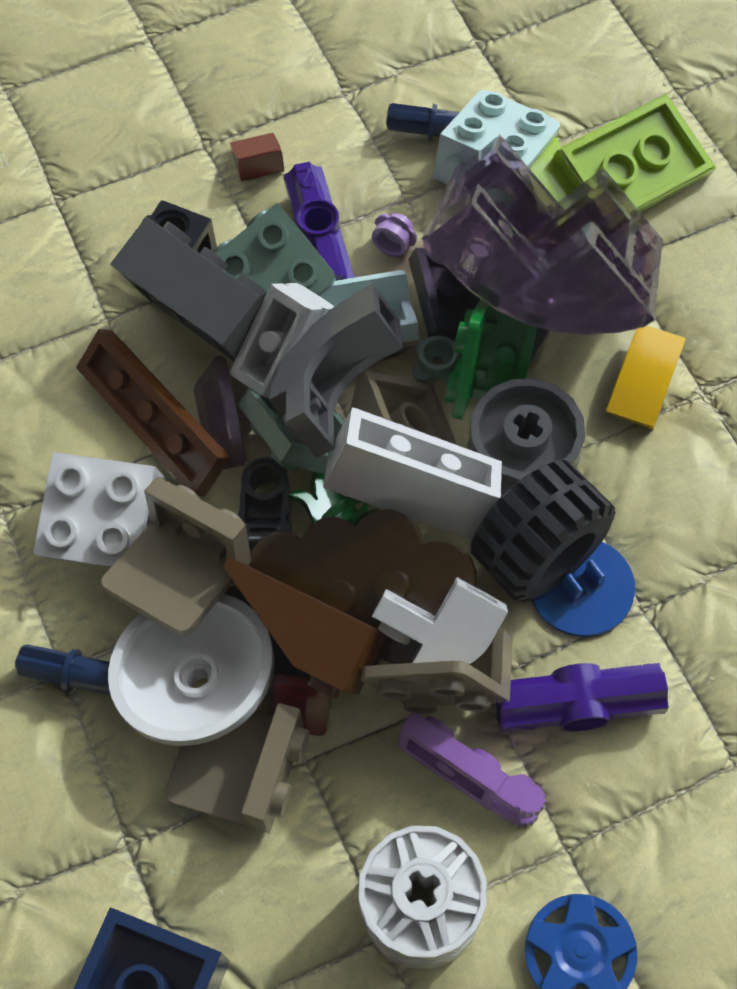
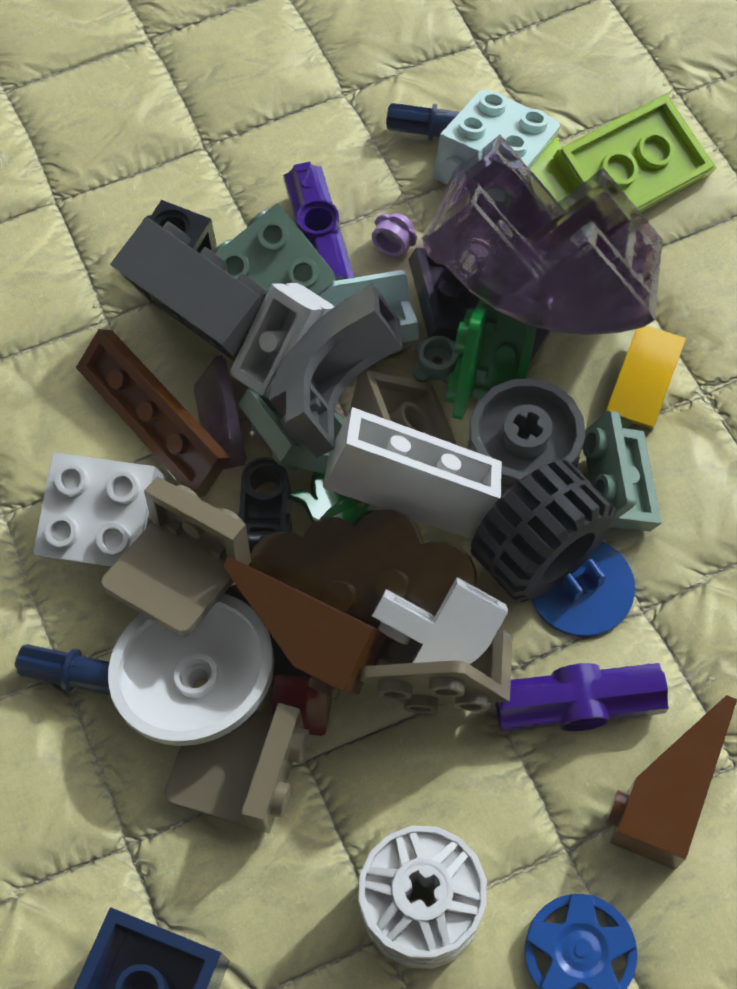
slope [230,132,285,181] -> none
medium lavender hinge [398,711,547,828] -> none
none -> sand green bracket [582,411,662,532]
none -> reddish brown slope [606,695,737,870]

